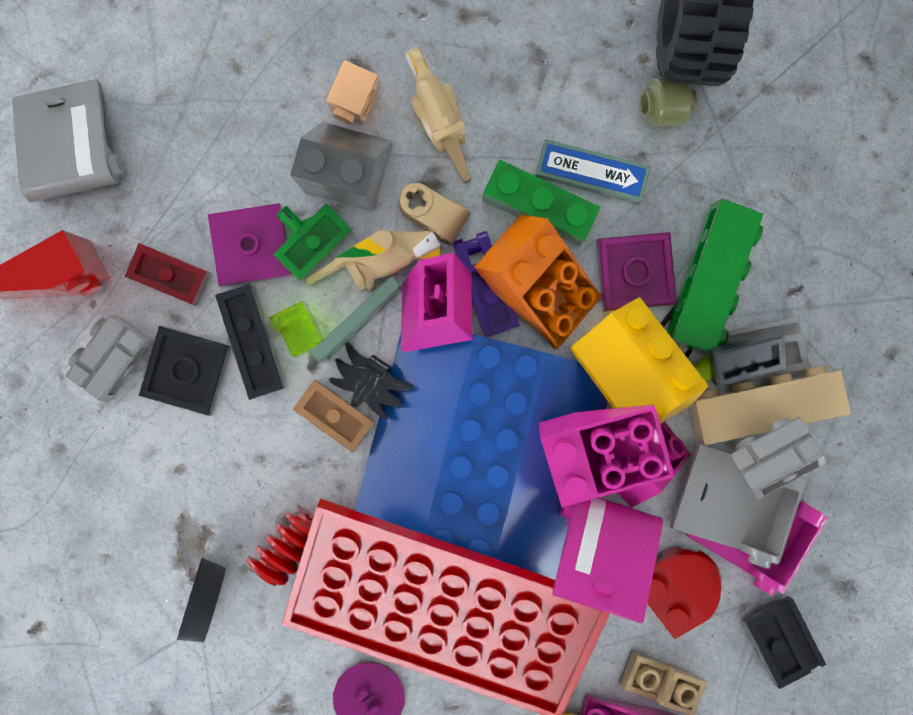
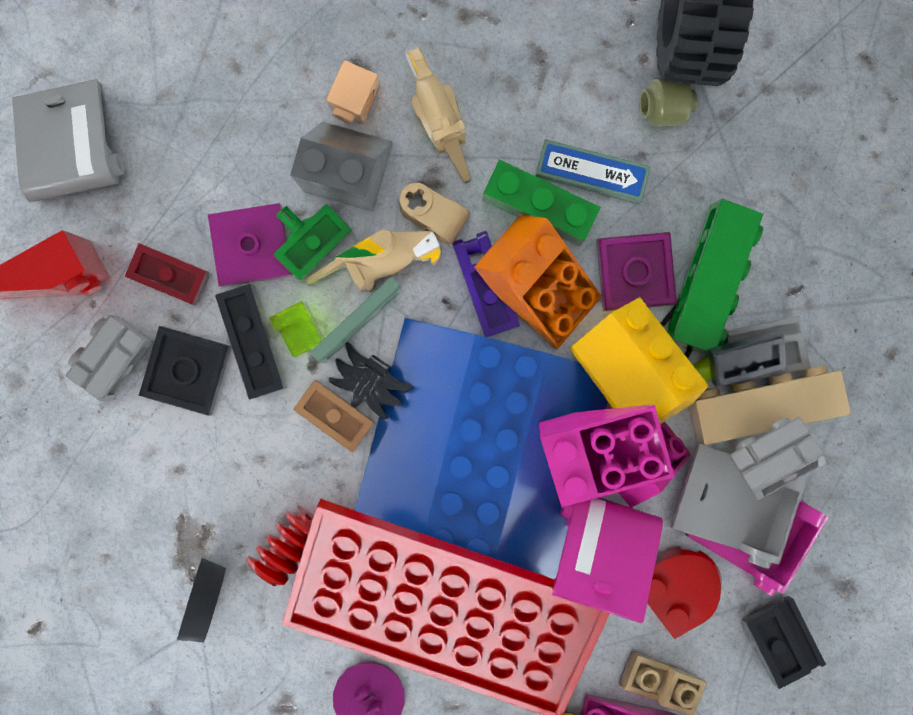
dark pink slope [401,253,472,352] -> none

